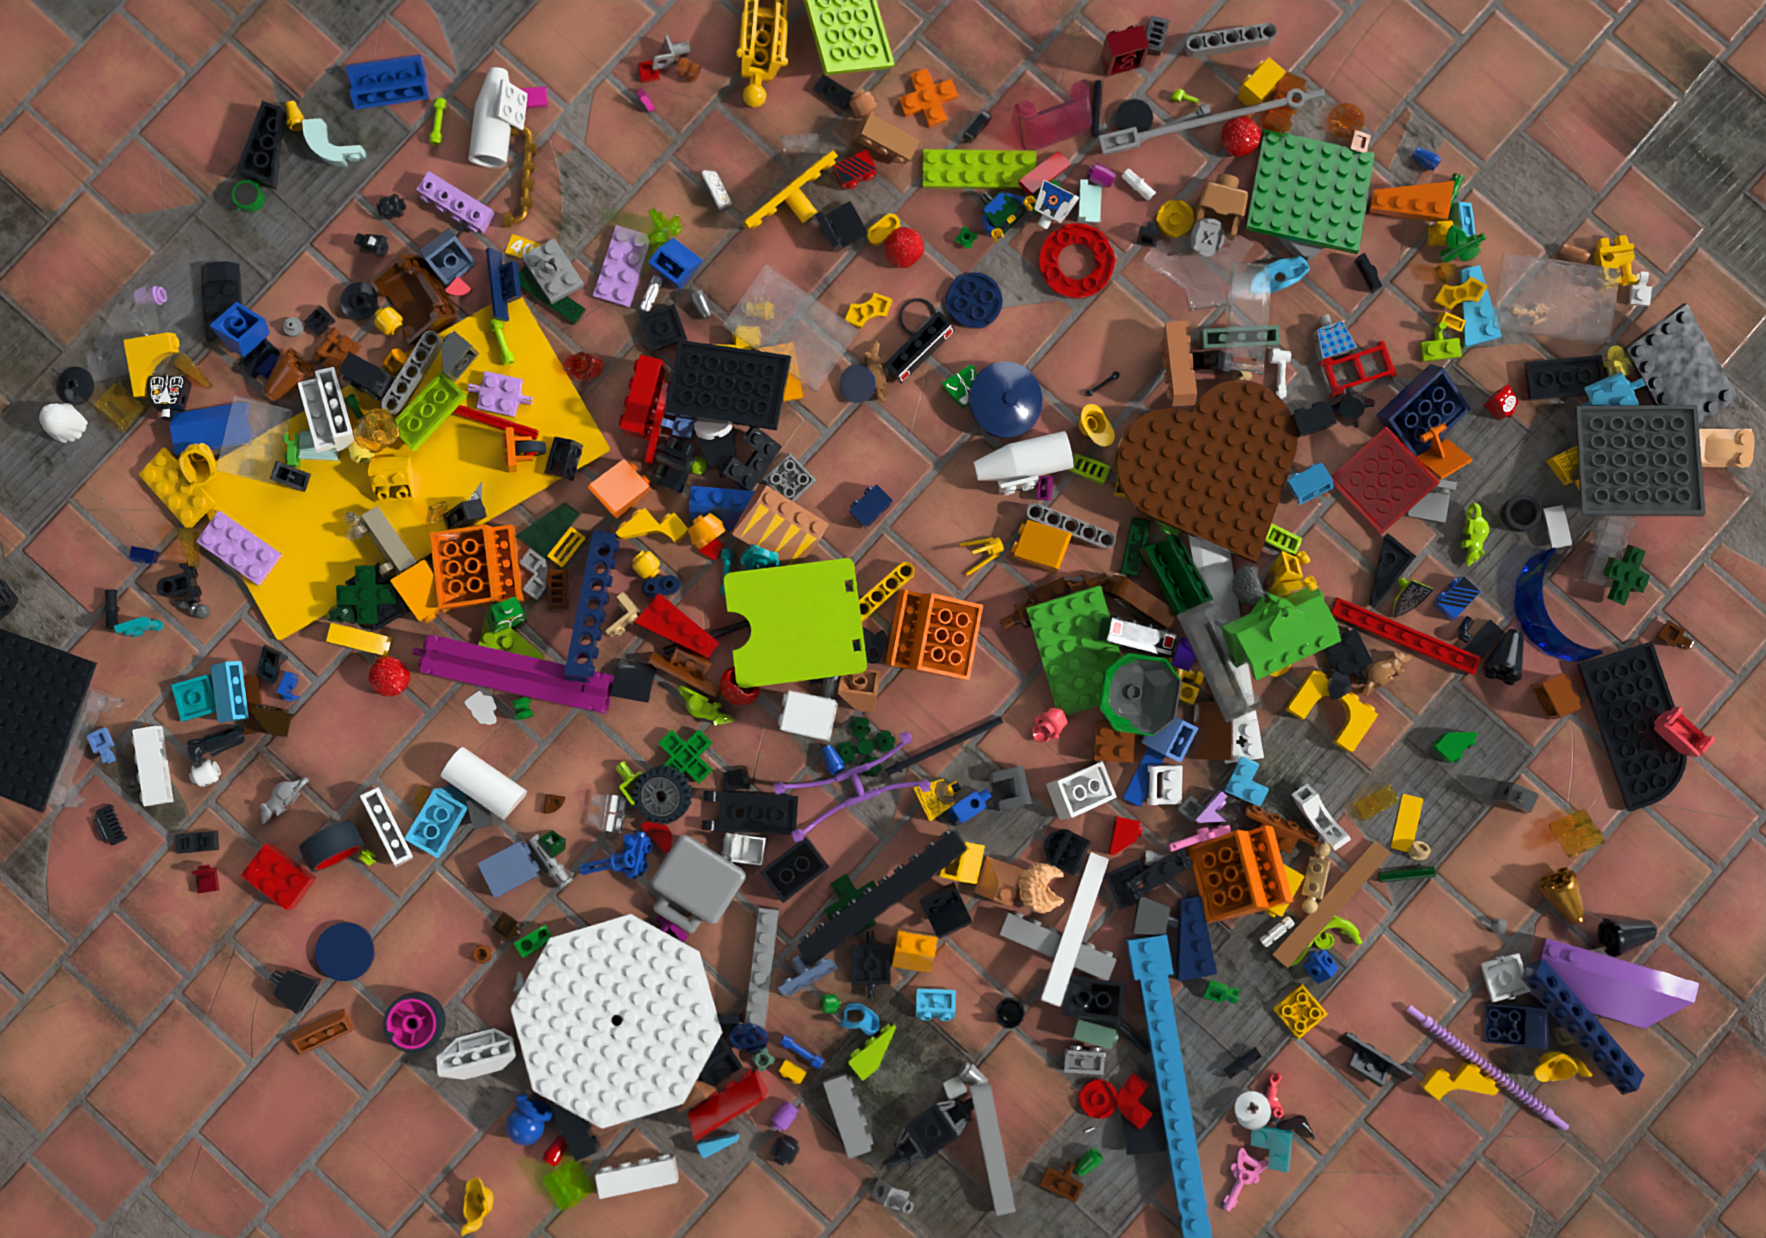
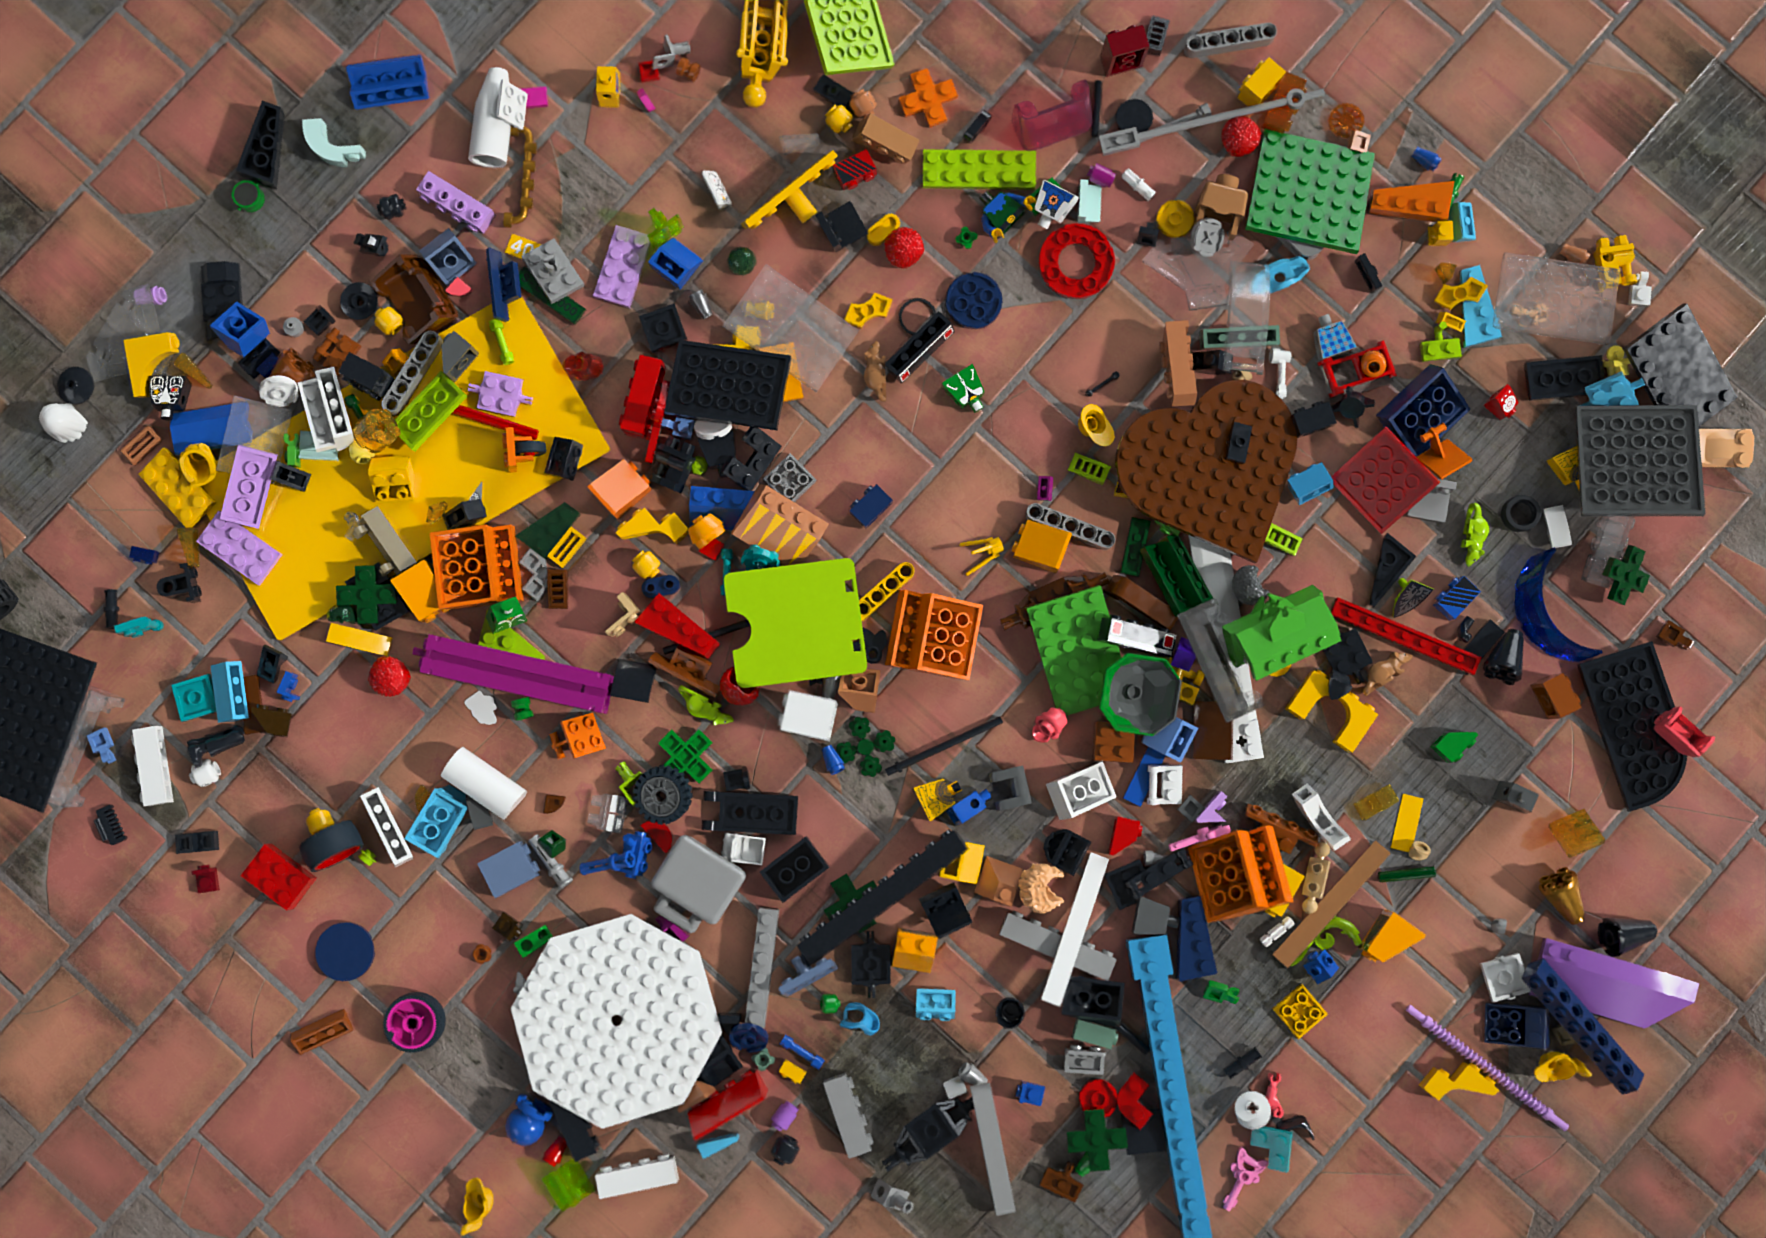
clear yellow plate [94,381,146,432] -> none
dark grey bar [175,601,210,619] -> none
light grey animal [260,777,309,824] -> none
black torso [269,968,321,1014] -> none
yellow cone [285,101,305,131] -> none
lime bar [429,98,446,145] -> none
white wedge [436,1028,516,1080] -> none
dark blue brick [564,530,620,683] -> none
white axle [640,275,663,312] -> none
medium lavender bar [773,731,931,843] -> none
dark blue tile [840,365,876,403] -> none
lime slope [848,1023,896,1081] -> none
dark blue dish [968,361,1043,438] -> none
white piece [973,431,1073,495] -> none
tile [1018,151,1071,196] -> none
lime hand [1171,89,1199,103] -> none
medium azure plate [1225,756,1269,807] -> none
yellow torso [1266,551,1317,598] -> none
black bracket [1337,1032,1414,1088] -> none
green plant [1440,225,1486,264] -> none
none -> nougat tile [120,425,163,465]
none -> lavender plate [220,444,278,529]
none -> white tile [259,376,299,407]
none -> yellow head [306,808,335,835]
none -> orange plate [549,713,606,760]
none -> yellow torso [596,66,620,108]
none -> clear green hair [727,246,757,276]
none -> yellow head [825,105,853,133]
none -> blue bracket [1015,1081,1045,1106]
none -> dark green plate [1066,1109,1128,1172]
none -> black plate [1225,422,1252,464]
none -> light orange slope [1357,910,1426,962]
none -> orange head [1360,350,1386,378]

